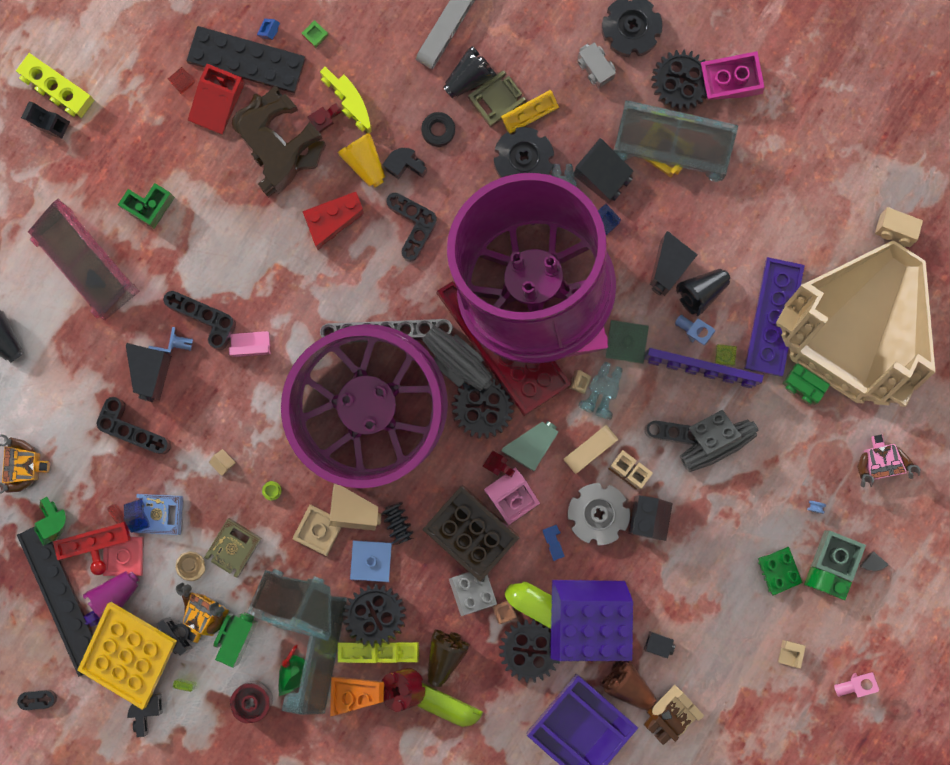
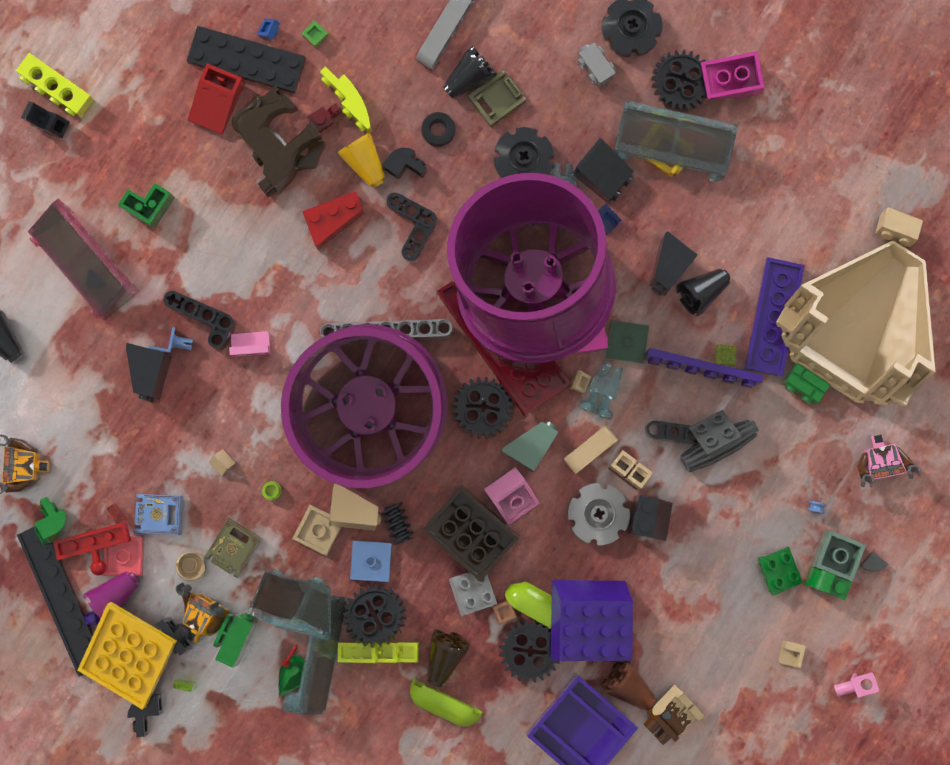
black beam [17,690,57,710] -> none
black beam [96,397,171,454] -> none
clear blue panel [124,499,150,533] -> none
clear red tile [168,67,195,94] -> none
dark red brick [230,681,272,724] -> none
orange wing [330,677,384,717] -> none
dark red brick [381,668,425,712] -> none
dark grey plate [422,326,493,391] -> none
dark red plate [482,451,515,477] -> none
yellow tile [501,90,559,134] -> none
blue piece [542,525,565,561] -> none
black brick [644,631,675,659] -> none
medium blue bracket [675,315,715,345] -> none

